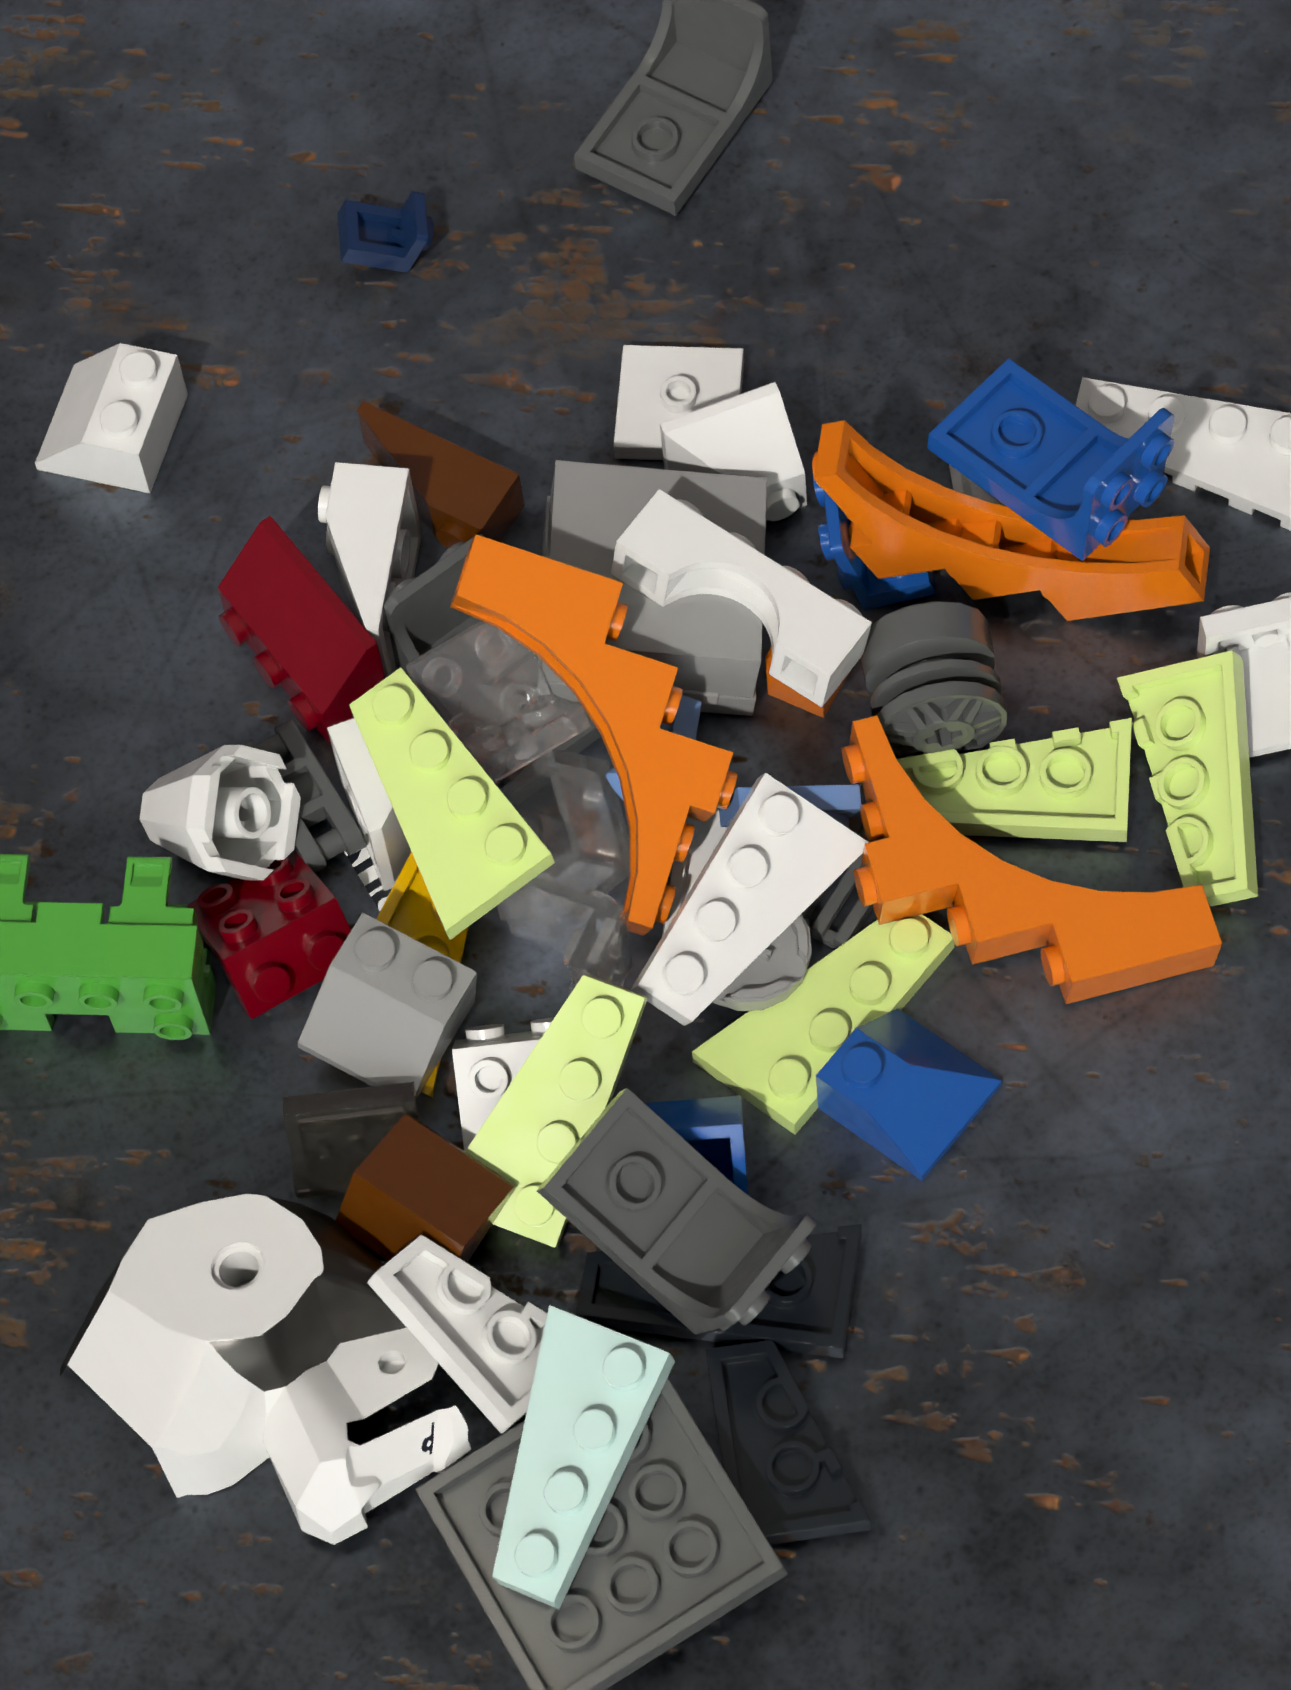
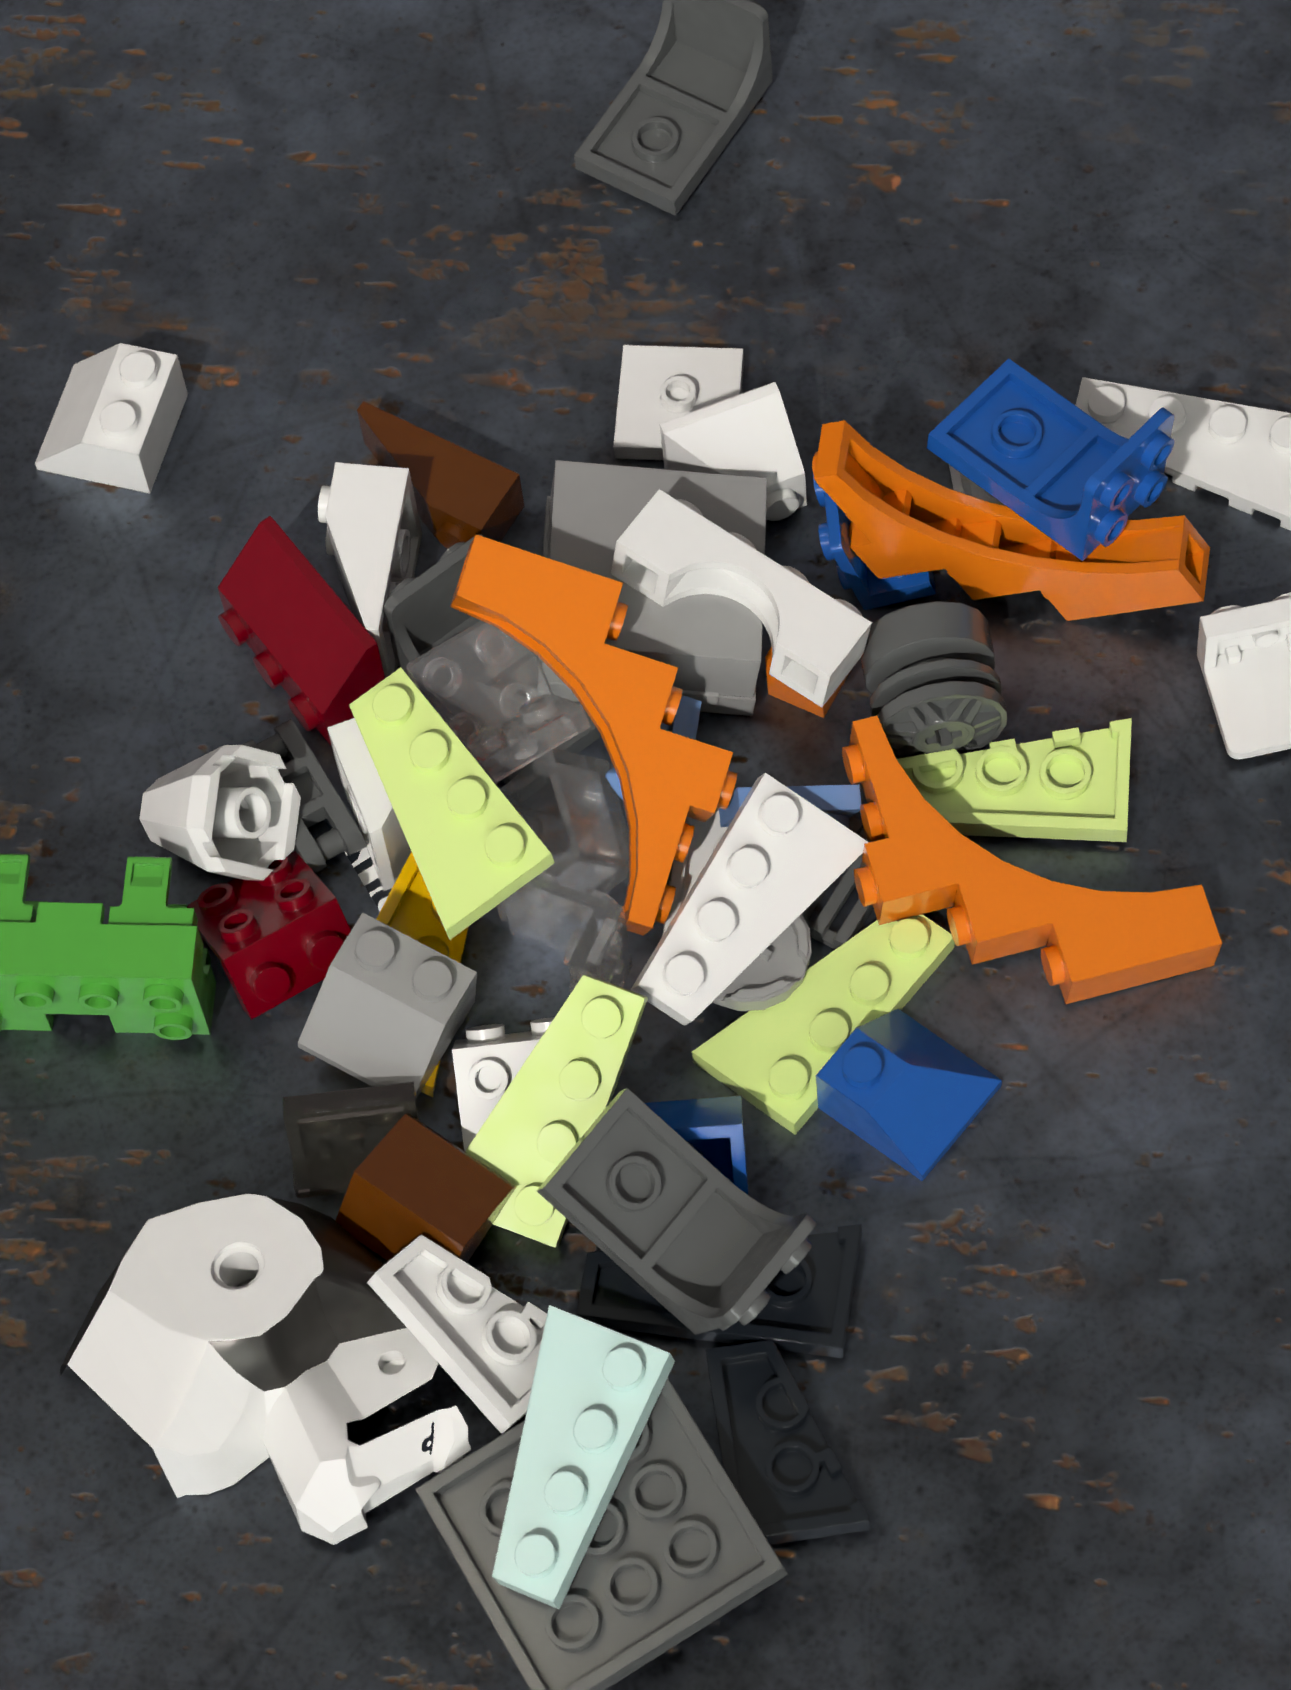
dark blue bracket [337,191,434,273] -> none
yellowish green wing [1117,650,1258,907] -> none

